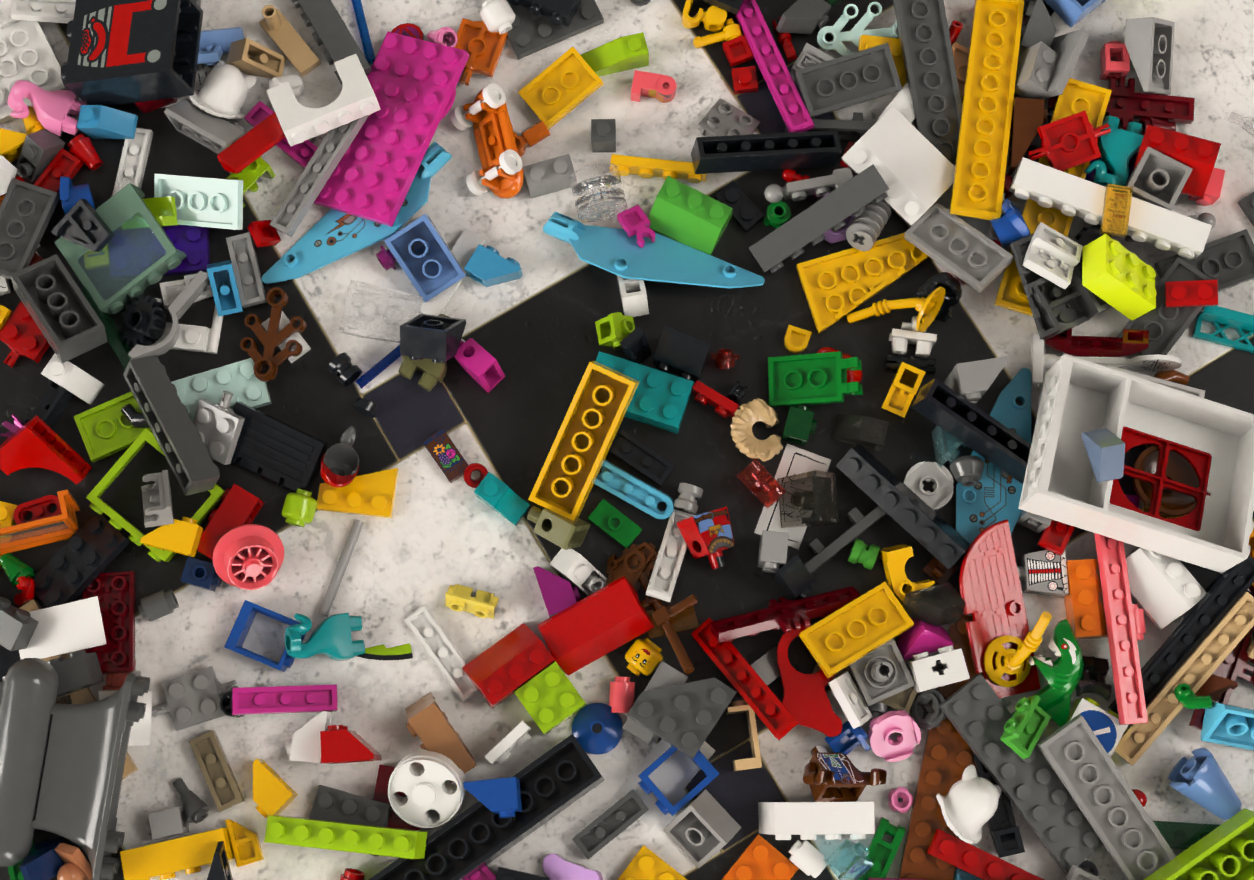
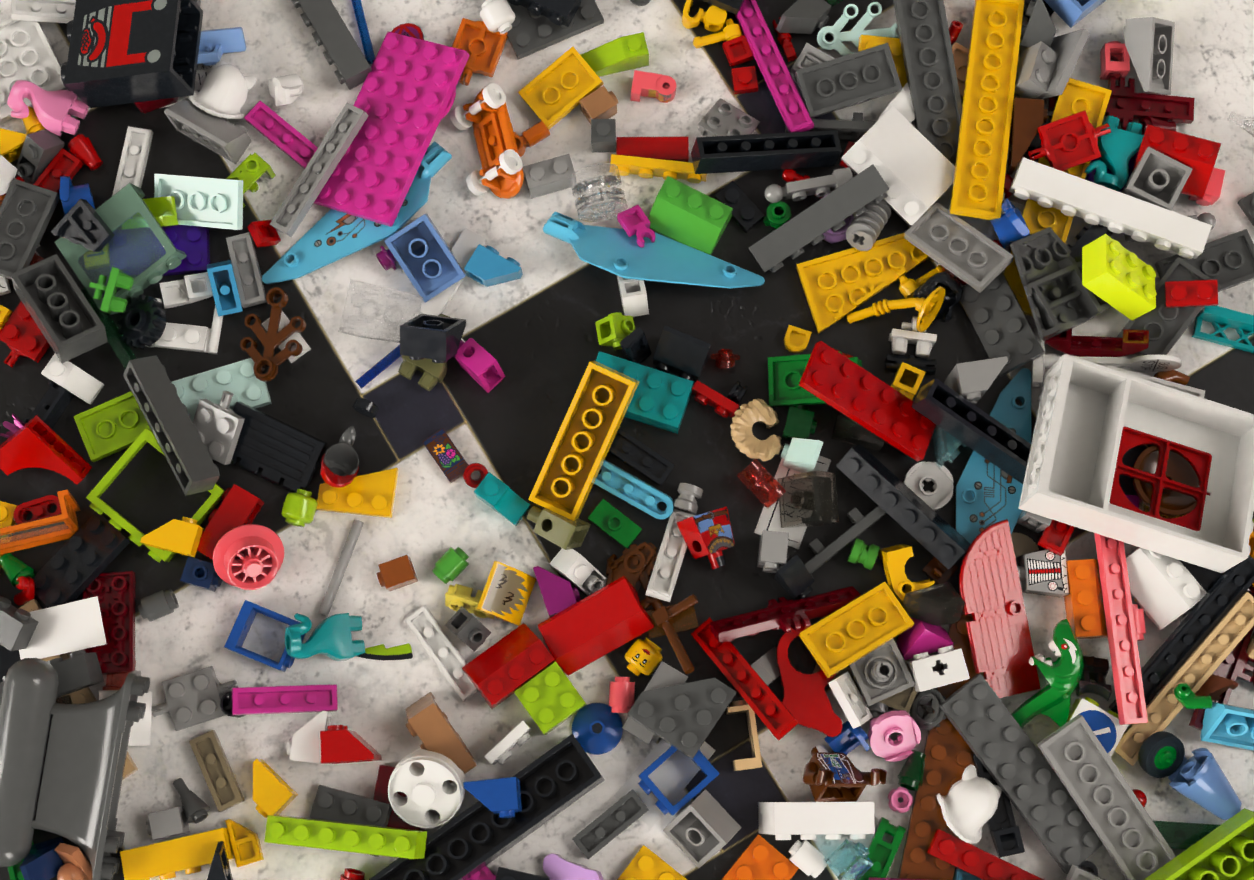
dark azure slope [77,105,138,139] -> none
black arm [121,404,150,429] -> none
light grey piece [128,270,210,360] -> none
light grey hinge [141,470,174,528] -> none
red slope [217,112,286,174] -> none
tan slope [226,38,286,79] -> none
tan piece [259,5,321,77] -> none
white arch [266,54,381,147] -> none
black wheel [327,352,362,387] -> none
bright pink cone [427,27,458,48] -> none
dark grey cone [950,455,985,487] -> none
yellow dish [984,611,1052,687] -> none
bright green bracket [1000,695,1051,759] -> none
white slope [1022,222,1083,289] -> none
sand blue slope [1081,428,1125,483] -> none
clear yellow tile [1100,184,1133,237] -> none
none -> bright green hips [89,267,134,314]
none -> dark orange brick [377,555,418,591]
none -> bright green brick [432,547,469,584]
none -> dark grey brick [445,607,491,652]
none -> slope [477,561,536,626]
none -> medium nougat brick [580,85,618,124]
none -> red tile [617,137,689,162]
none -> light aqua slope [780,438,824,476]
none -> red plate [799,341,936,462]
none -> dark green cone [897,750,926,791]
none -> yellow piece [898,265,945,299]
none -> dark grey plate [960,271,1045,377]
none -> dark tan tile [1011,533,1039,558]
none -> black wheel [1138,731,1185,778]

